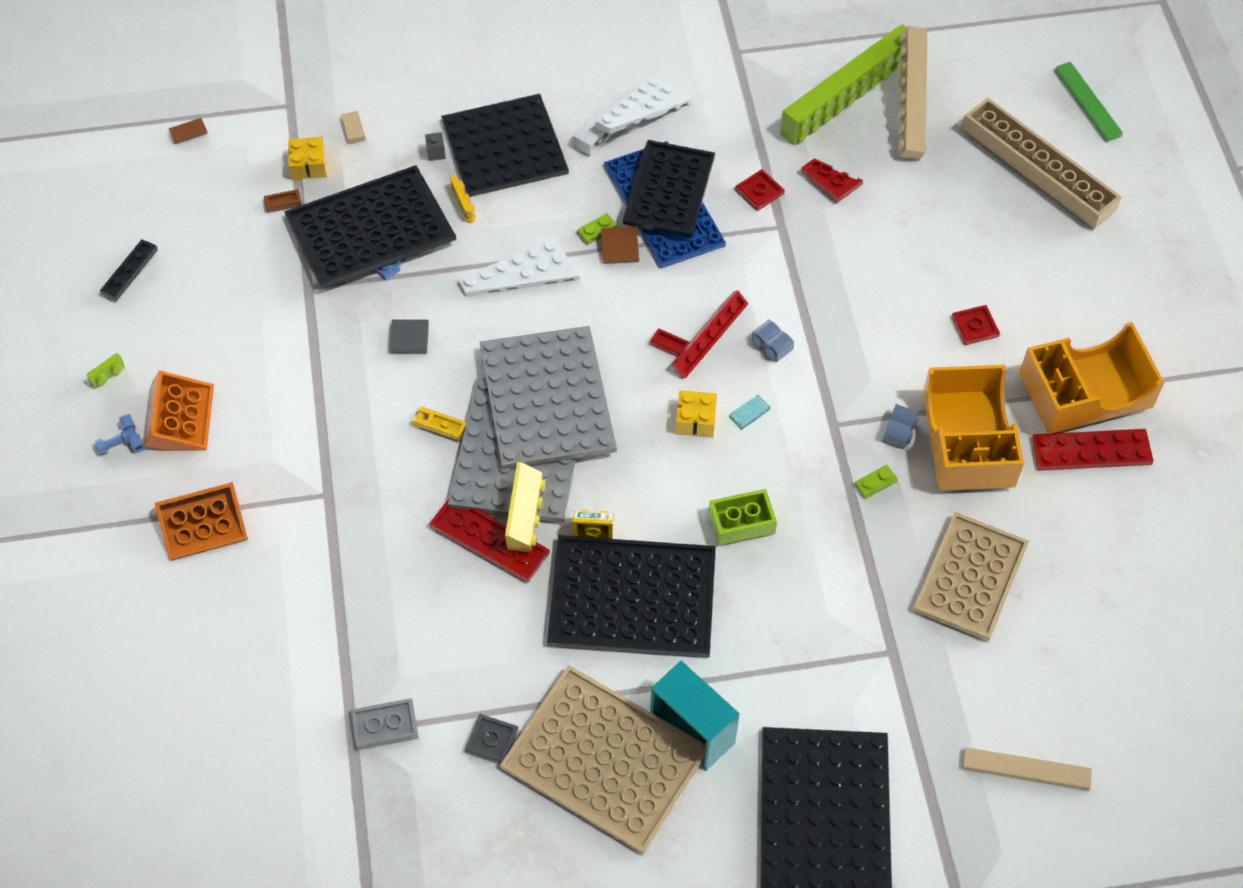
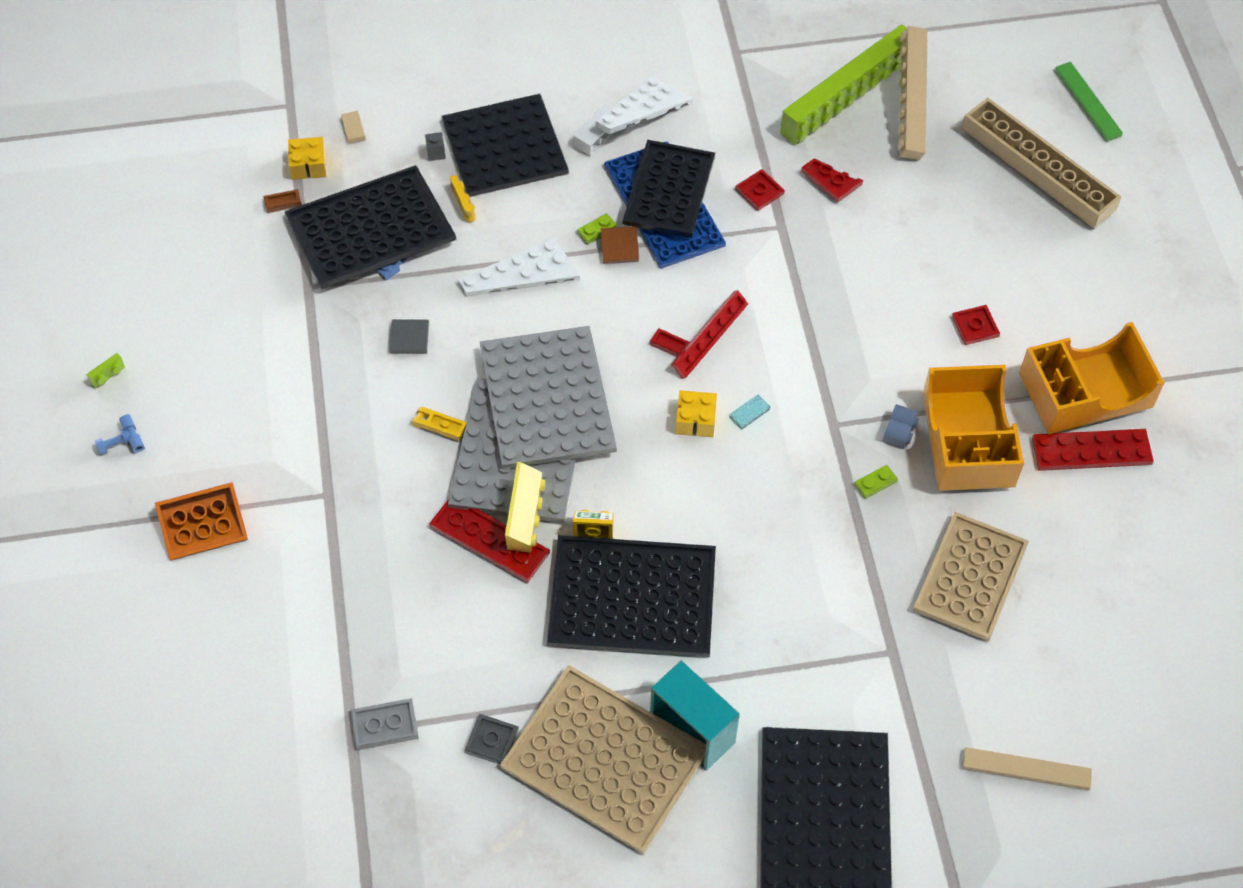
black plate [100,239,158,301] -> none
orange slope [144,370,214,450] -> none
dark orange tile [168,118,208,144] -> none
lime brick [708,489,777,546] -> none
sand blue brick [752,319,794,362] -> none

